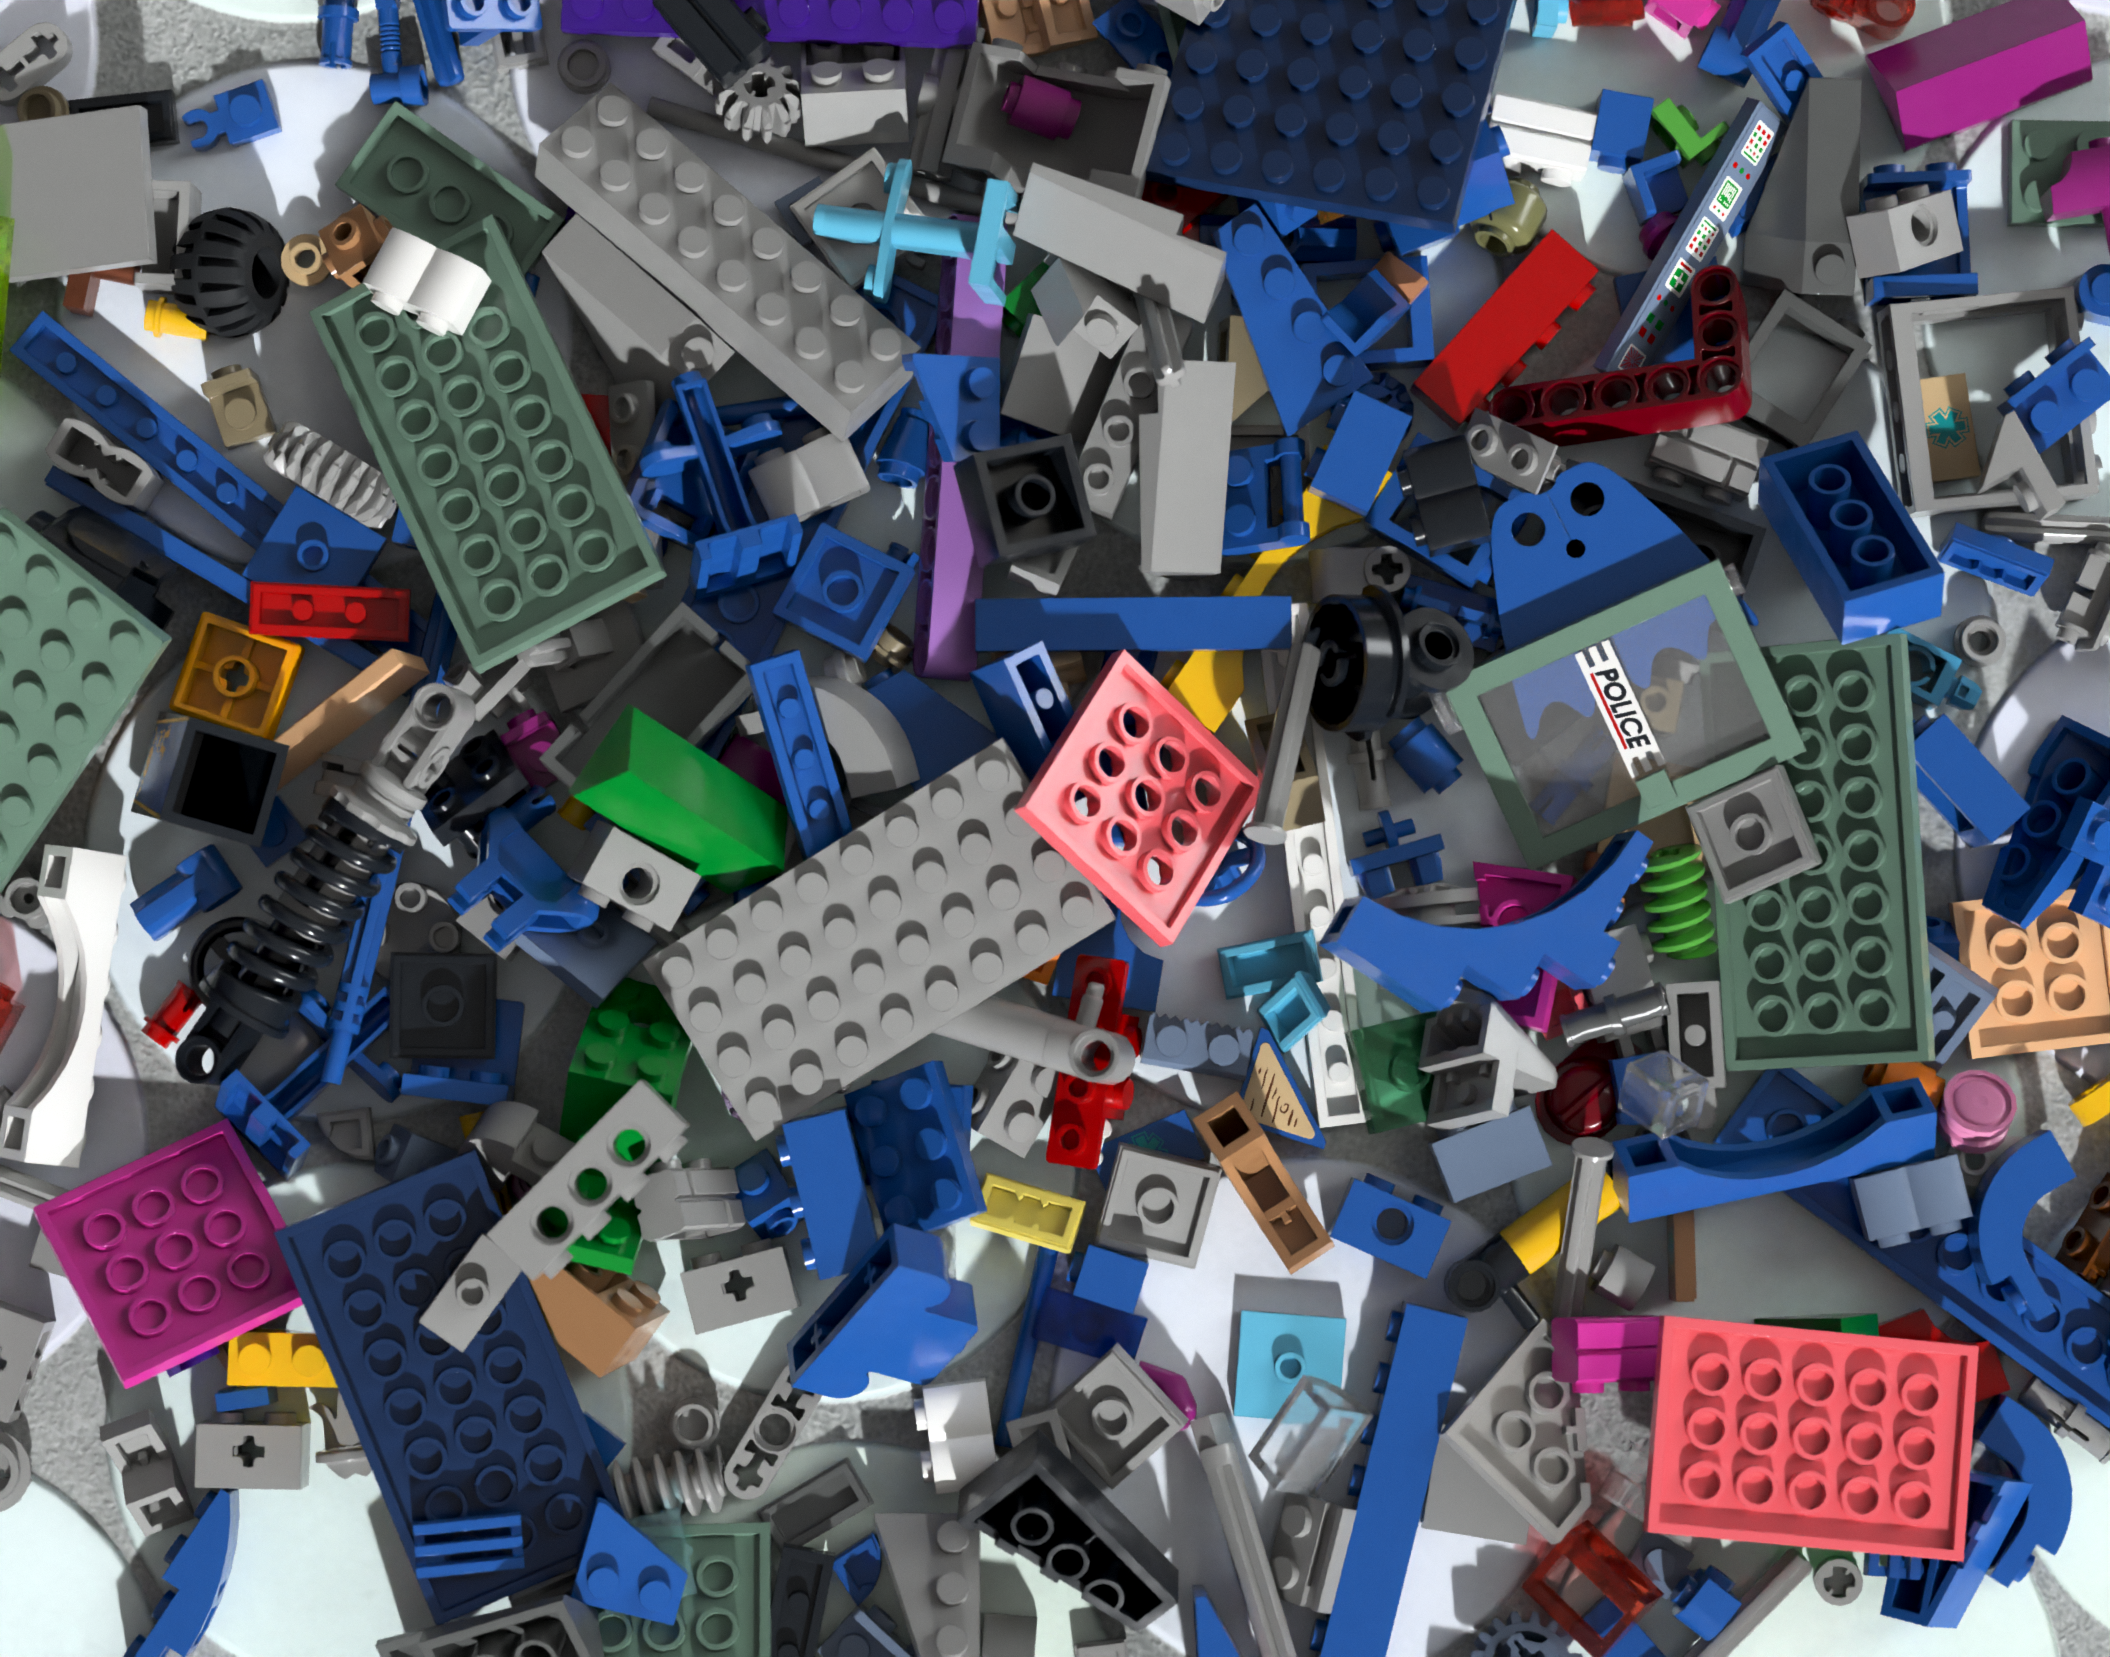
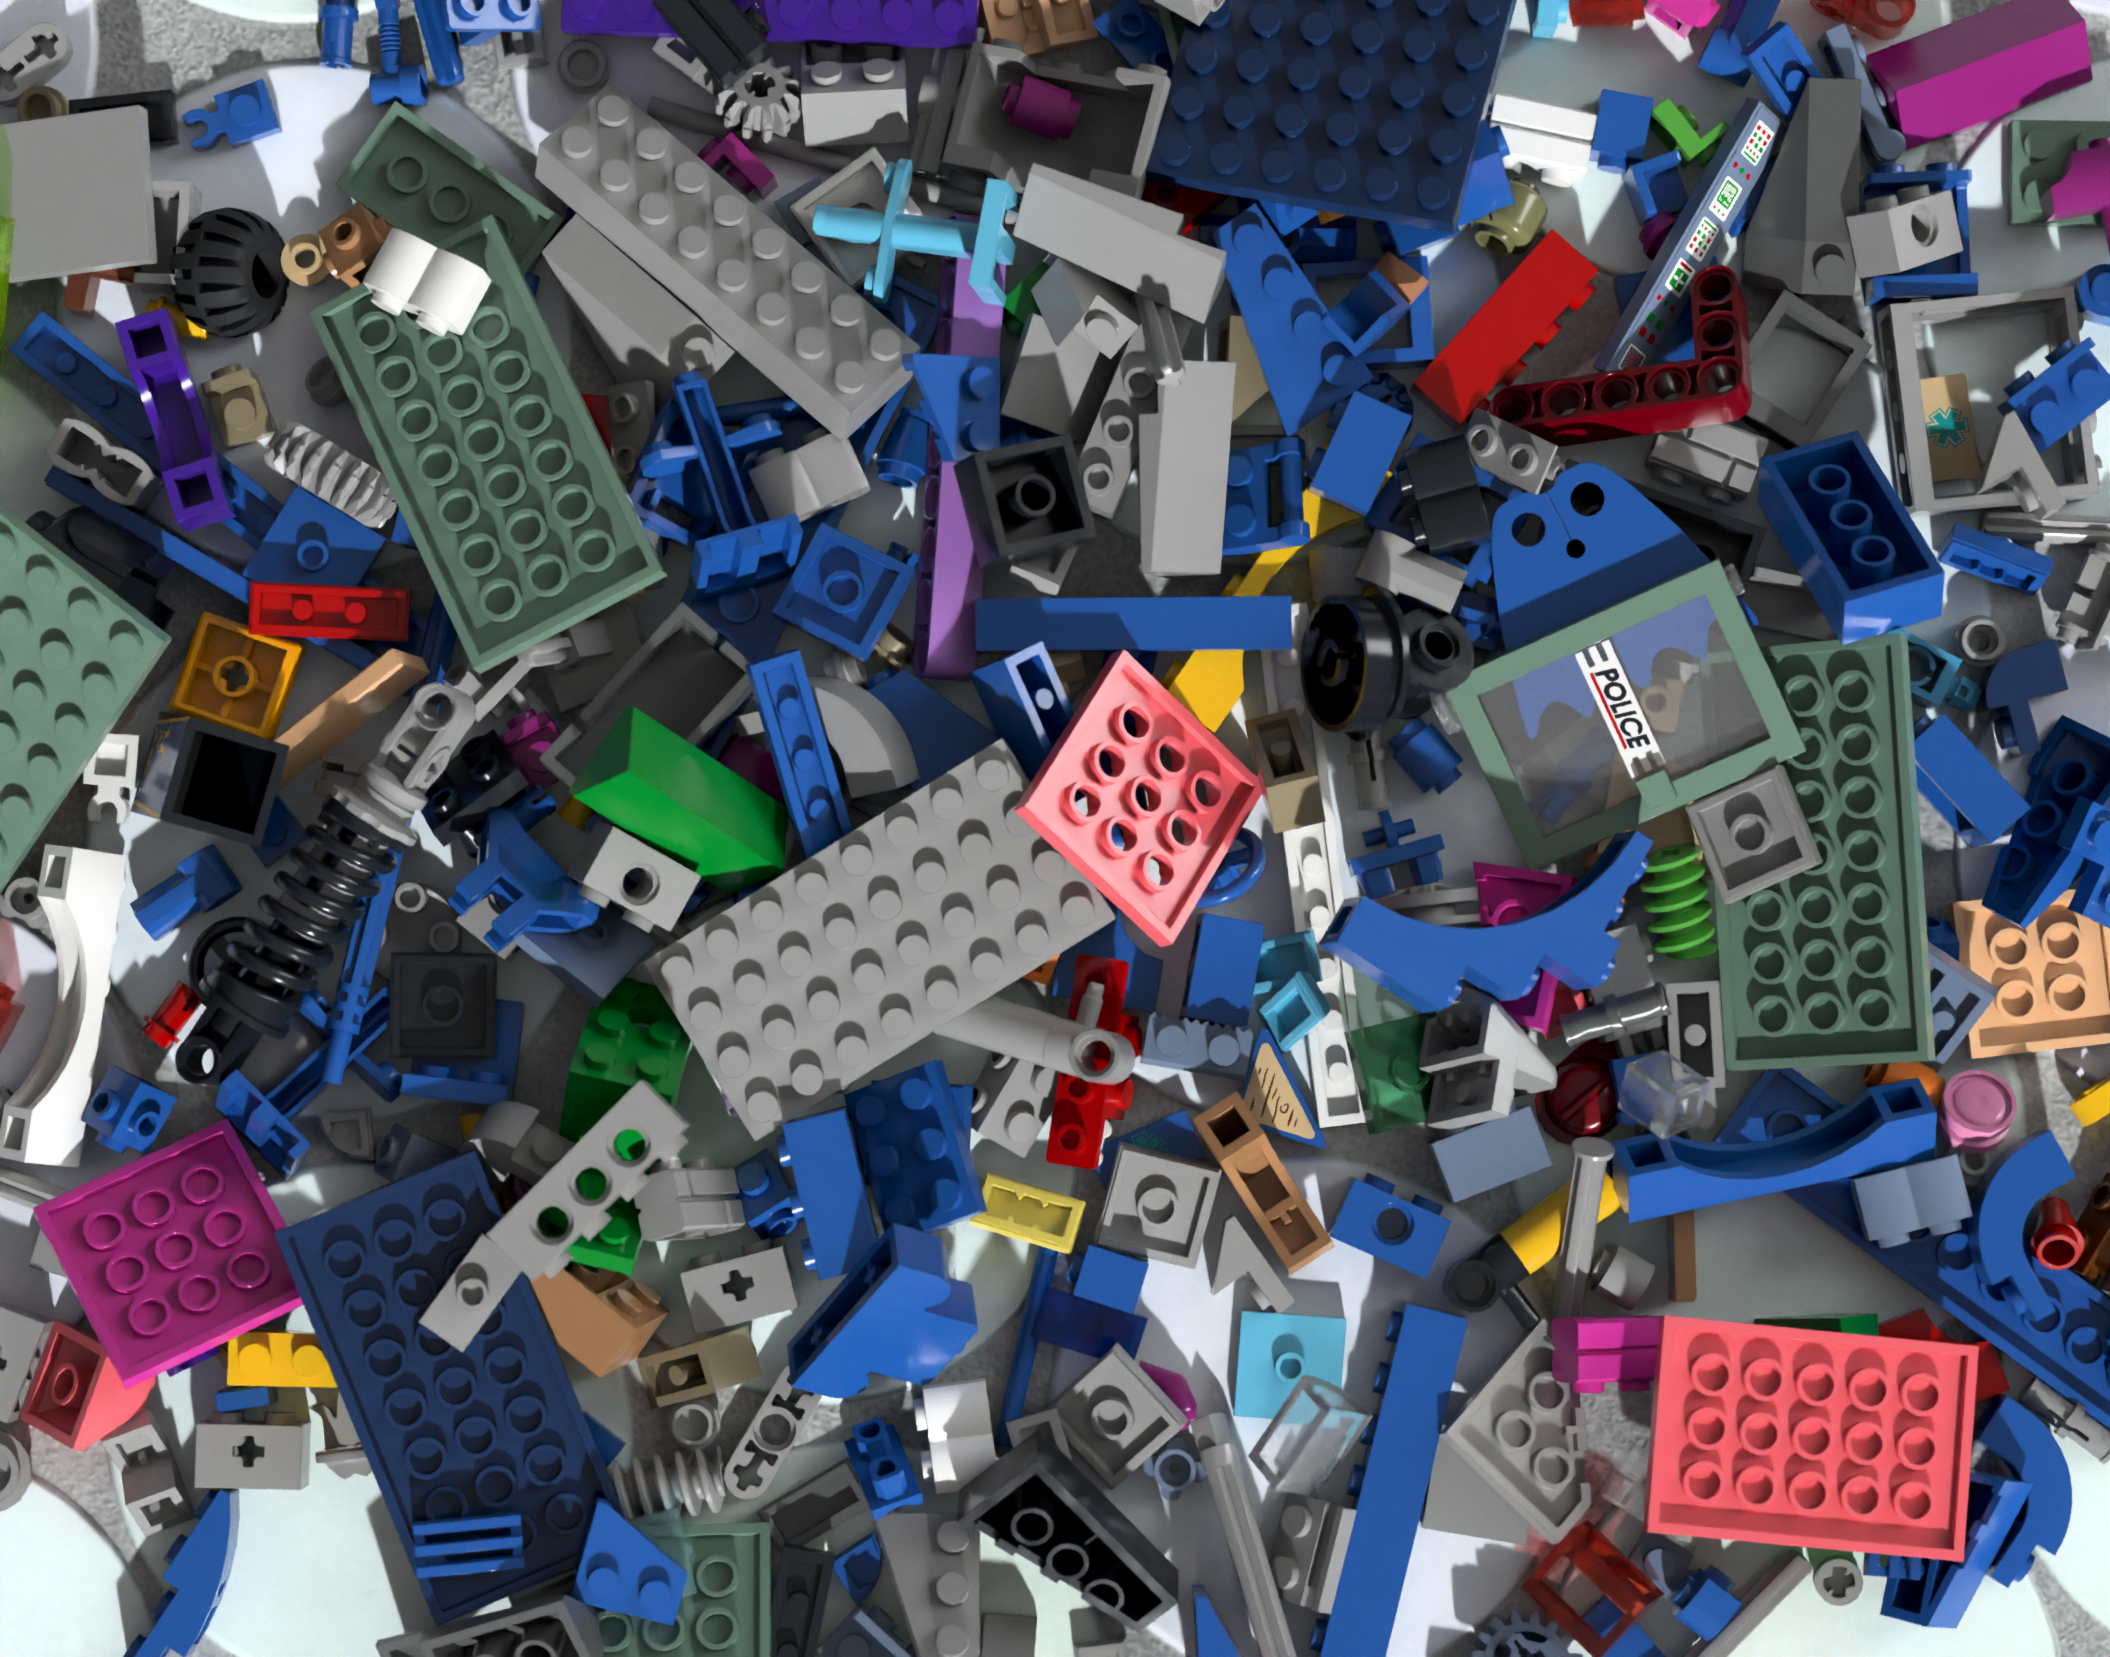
light grey axle [1244,641,1321,845] -> none
none -> coral slope [19,1319,156,1451]
none -> blue brick [81,1064,178,1154]
none -> white plate [83,733,143,824]
none -> dark purple arch [115,307,237,532]
none -> light grey plate [305,356,347,407]
none -> dark tan slope [636,1325,763,1409]
none -> magenta bracket [697,132,778,200]
none -> blue hips [844,1417,924,1521]
none -> sand blue plate [1143,1437,1206,1501]
none -> blue panel [1180,913,1265,1027]
none -> light grey slope [1211,1214,1296,1314]
none -> light grey piece [1354,529,1468,615]
none -> light grey panel [1742,566,1838,641]
none -> sand blue plate [1817,23,1906,168]
none -> dark blue brick [1976,639,2069,759]
none -> red cone [2030,1197,2084,1270]

